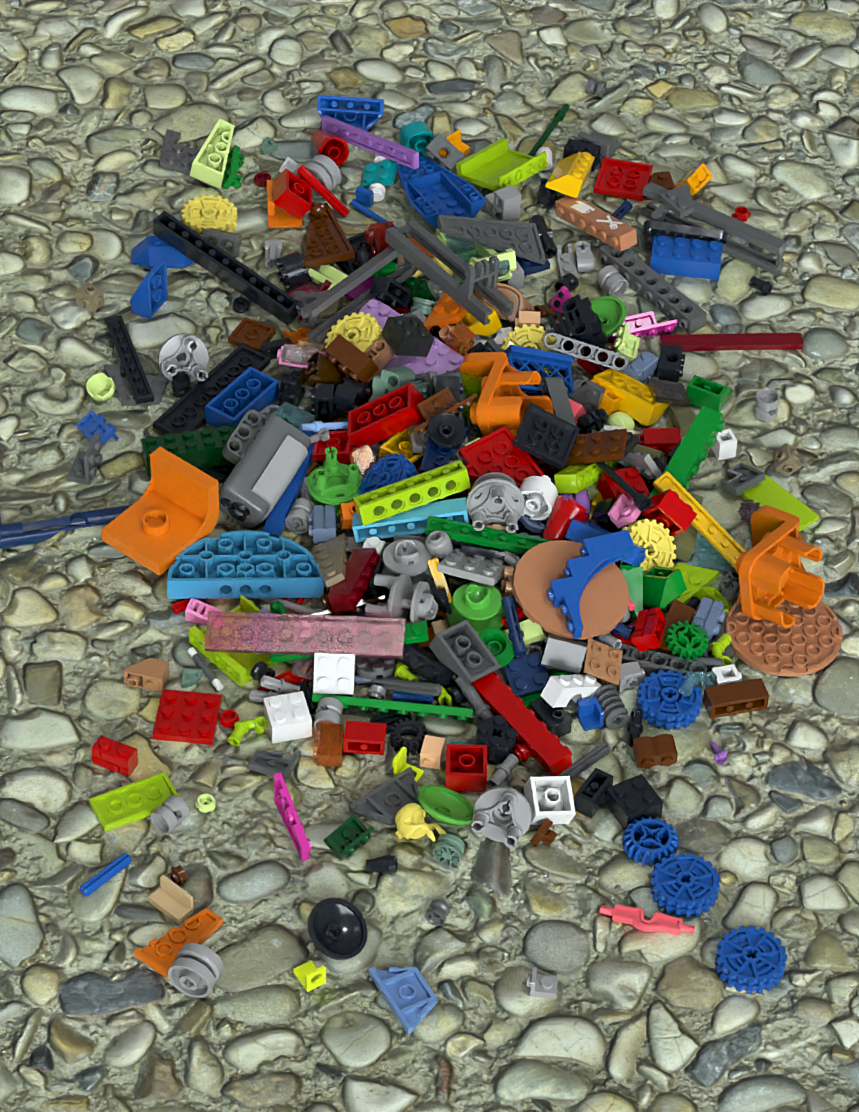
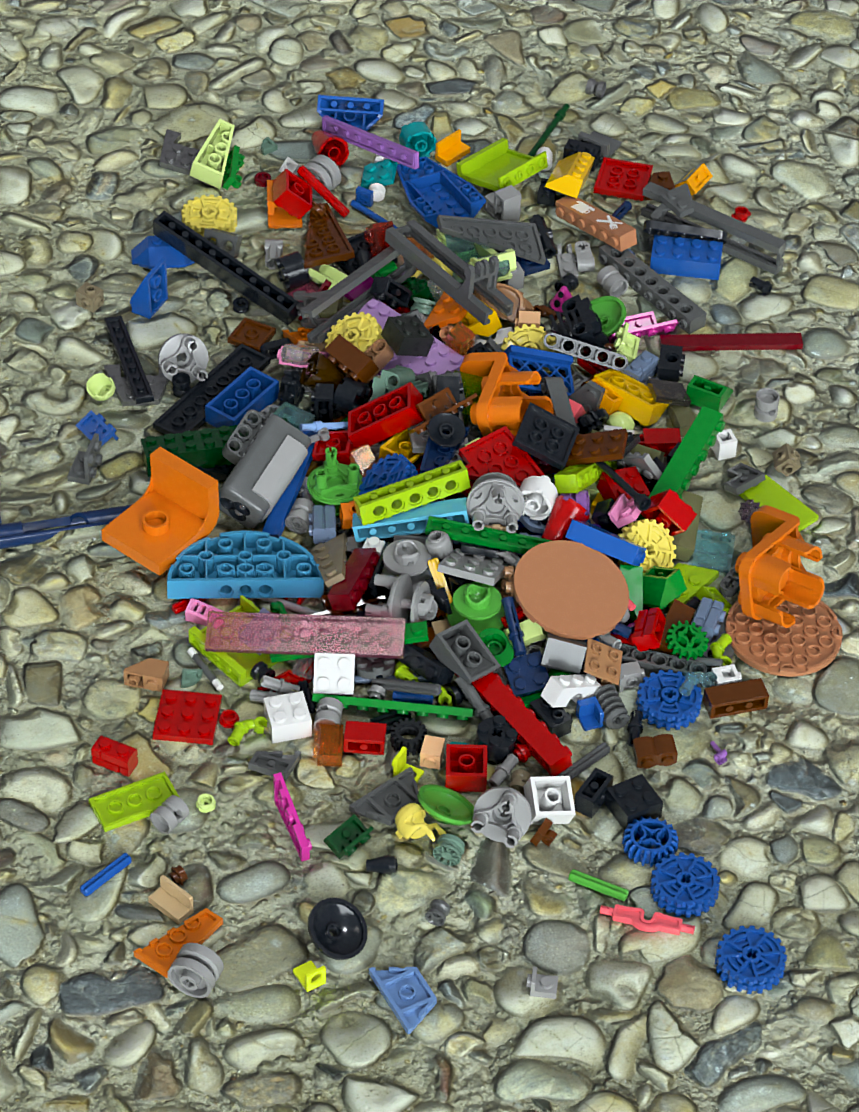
dark grey brick [423,133,464,171] -> none
blue arch [546,530,634,639] -> none
yellow tile [653,471,747,568] -> none
none -> bright green axle [569,869,629,901]

